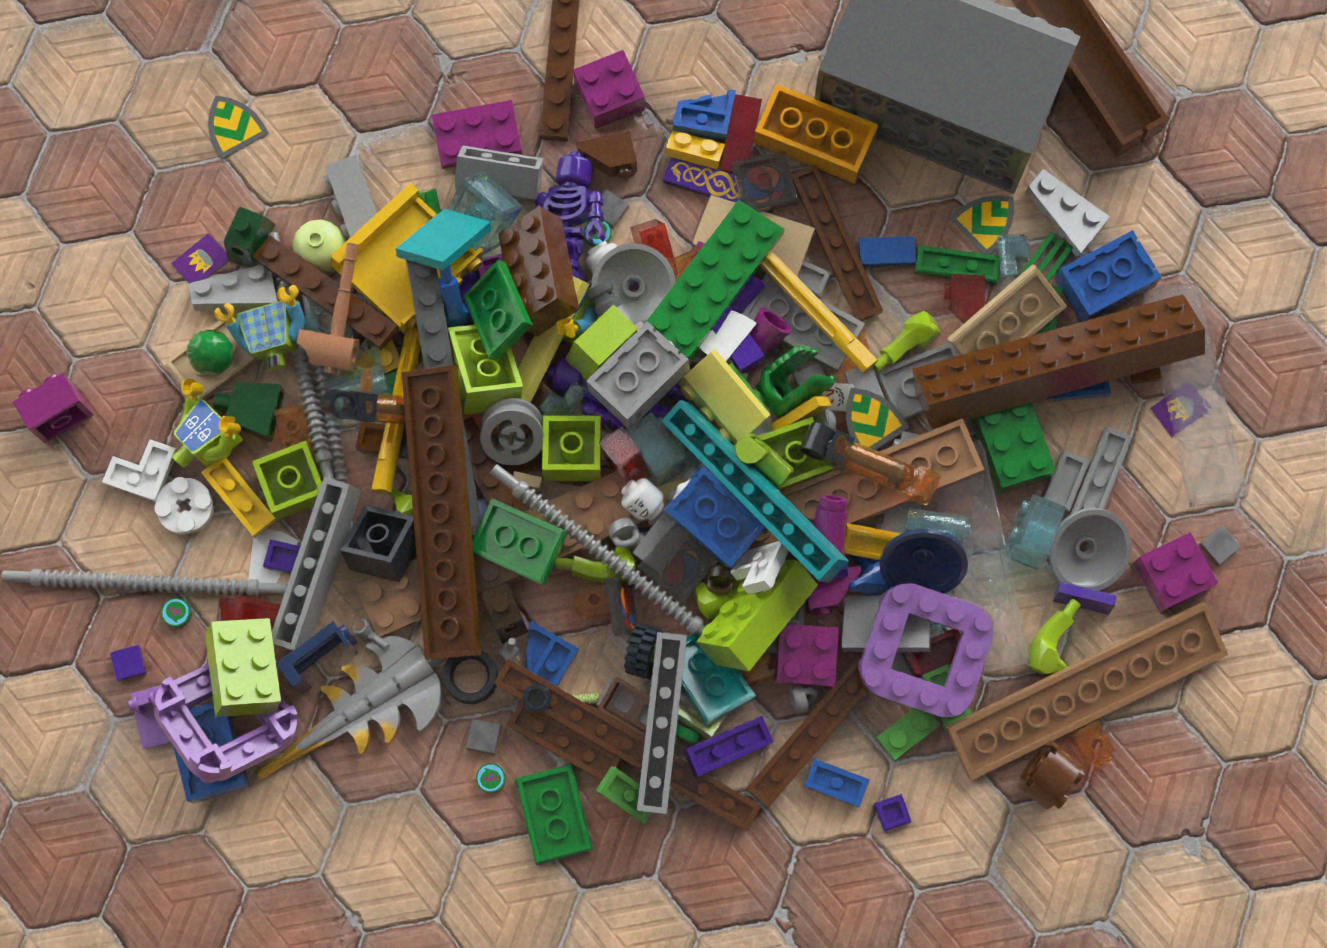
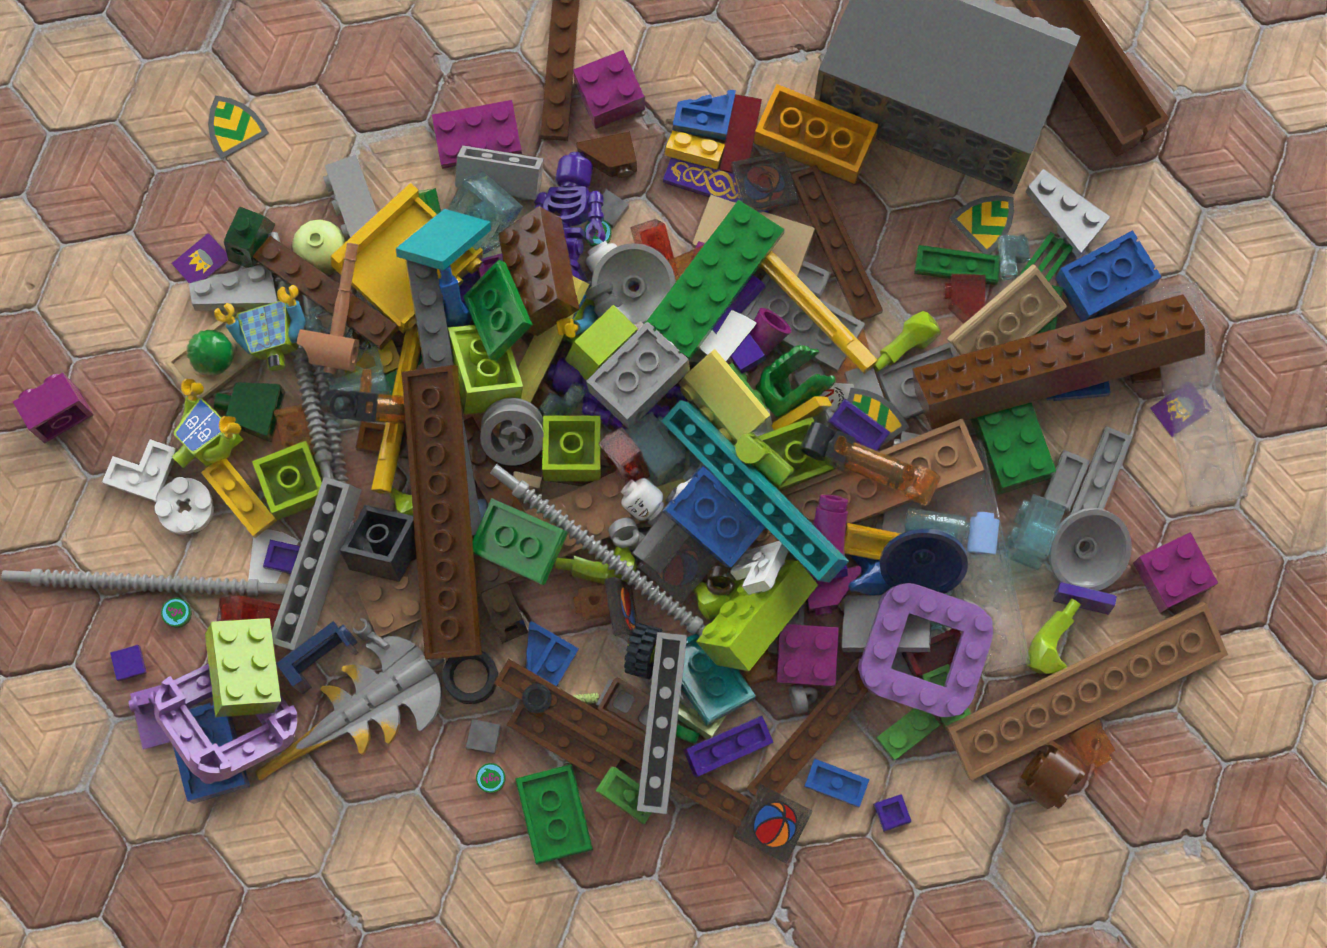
light grey hand [498,638,520,661] -> none
blue tile [859,236,916,267] -> none
flat silver tile [1199,525,1241,566] -> none
none -> tile [734,784,813,864]
none -> dark purple tile [827,399,891,455]
none -> light blue brick [967,512,1000,555]

